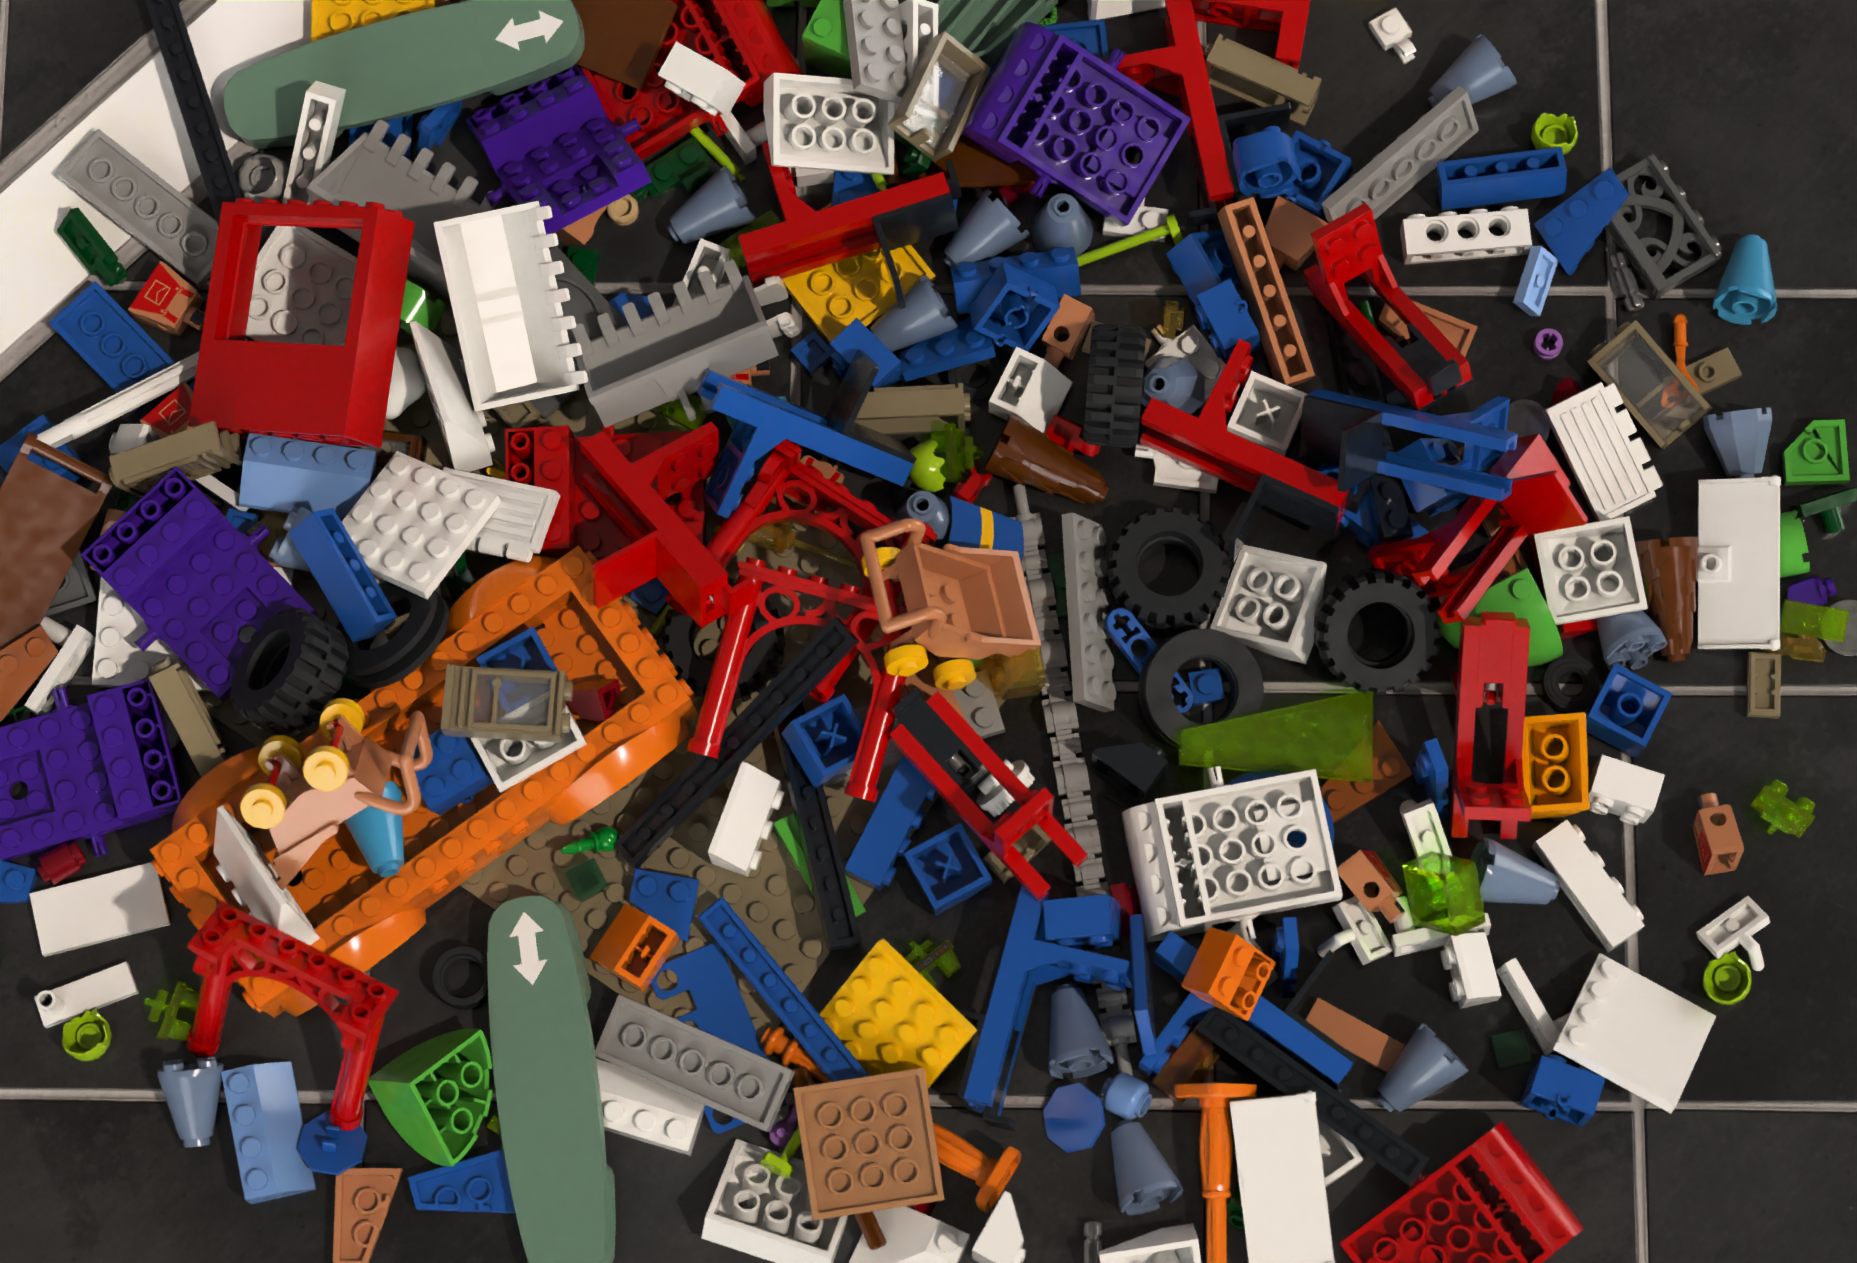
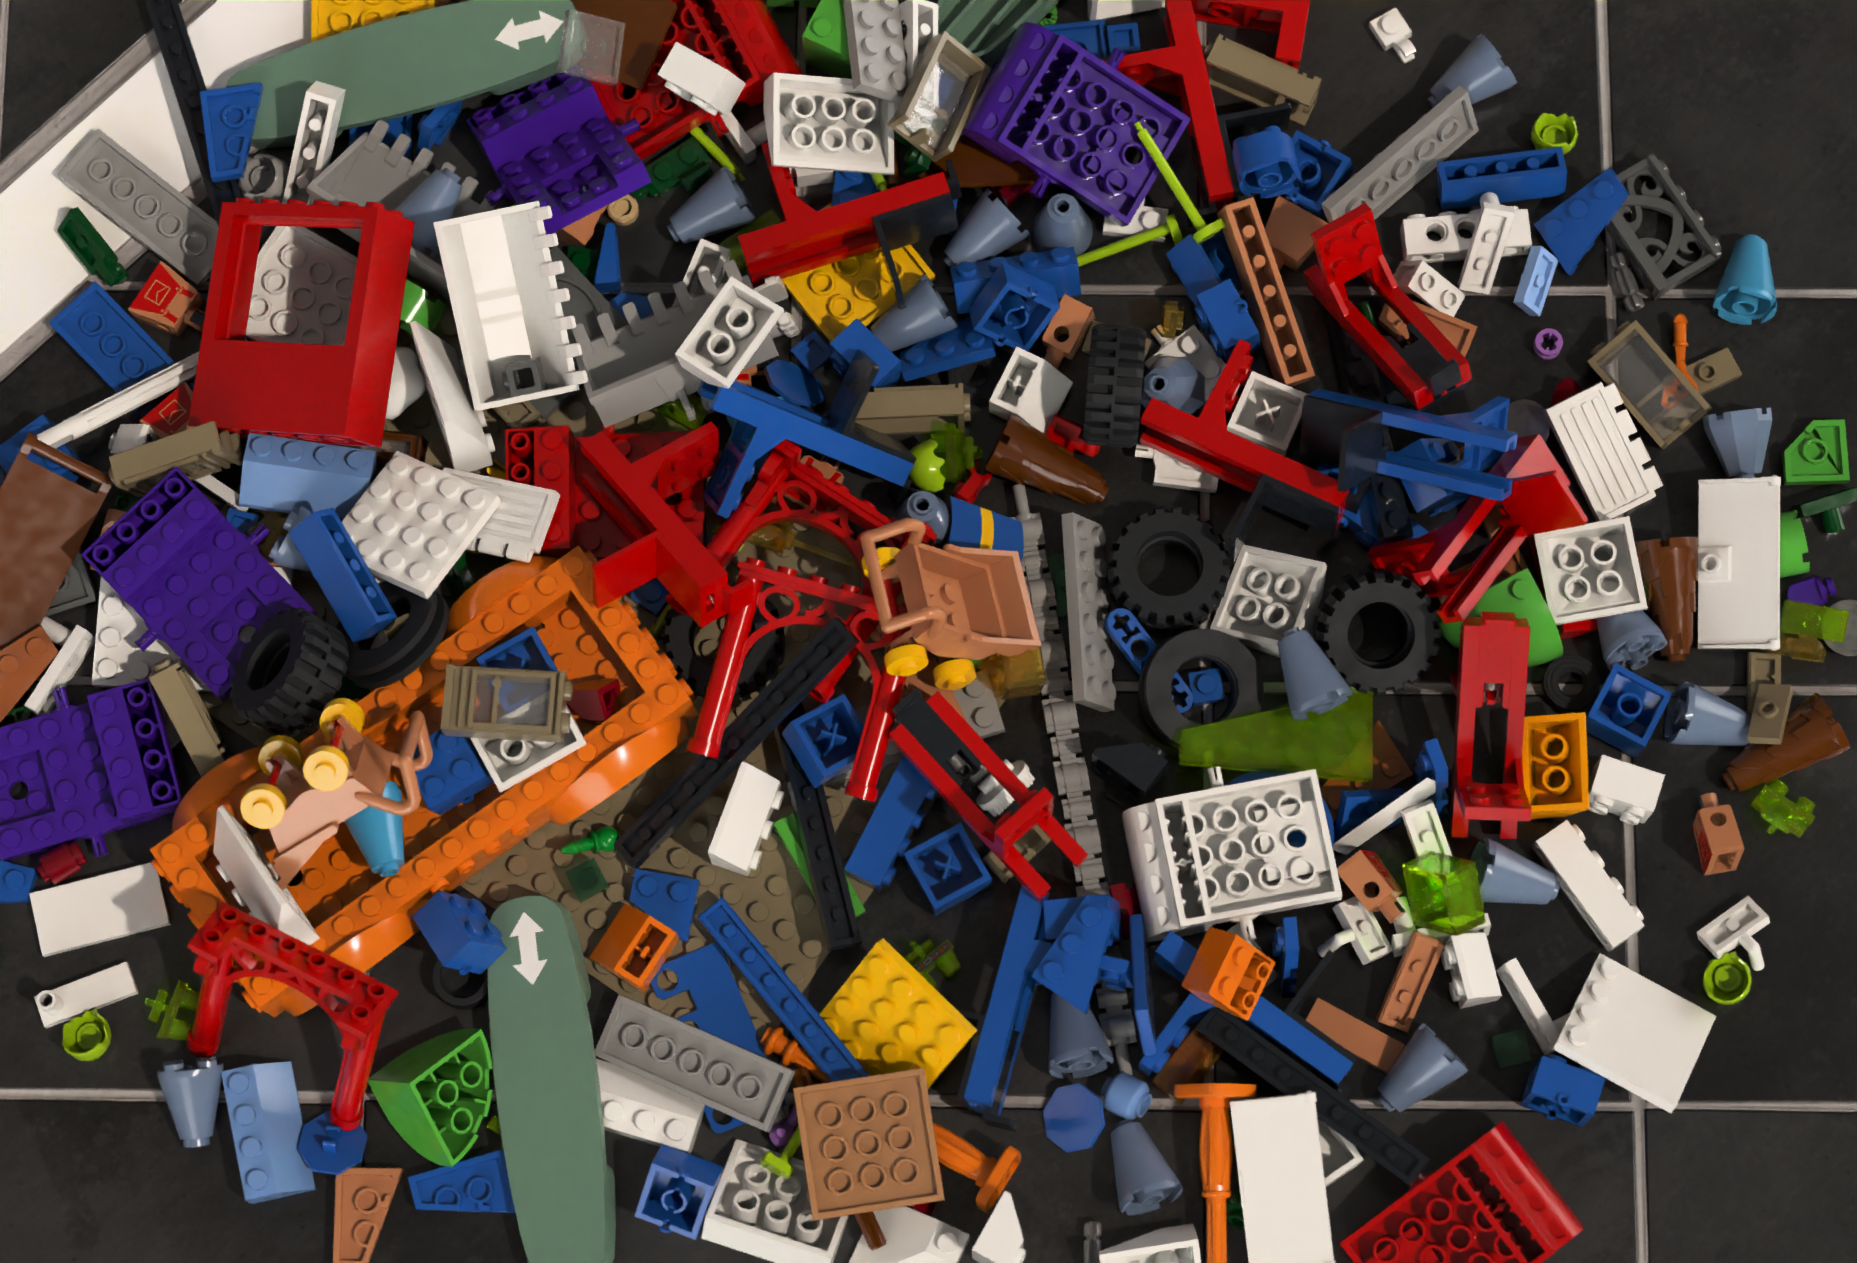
none -> blue wing [200,82,263,182]
none -> sand blue cone [394,167,463,258]
none -> blue brick [412,891,507,975]
none -> dark grey brick [502,357,547,397]
none -> clear tile [557,9,626,85]
none -> blue slope [594,222,622,293]
none -> blue brick [634,1144,724,1240]
none -> white slope [675,276,785,389]
none -> blue piece [764,359,826,408]
none -> blue wing [1031,894,1116,1015]
none -> blue plate [1106,22,1141,56]
none -> lime piece [1134,121,1226,244]
none -> sand blue cone [1277,627,1353,721]
none -> white sticker [1333,777,1436,855]
none -> blue wing [1333,788,1404,852]
none -> nougat tile [1376,930,1446,1033]
none -> white bracket [1393,260,1465,317]
none -> white piece [1458,192,1515,295]
none -> sand blue cone [1663,680,1752,746]
none -> reddish brown cone [1721,693,1851,792]
none -> dark tan plate [1747,684,1793,745]

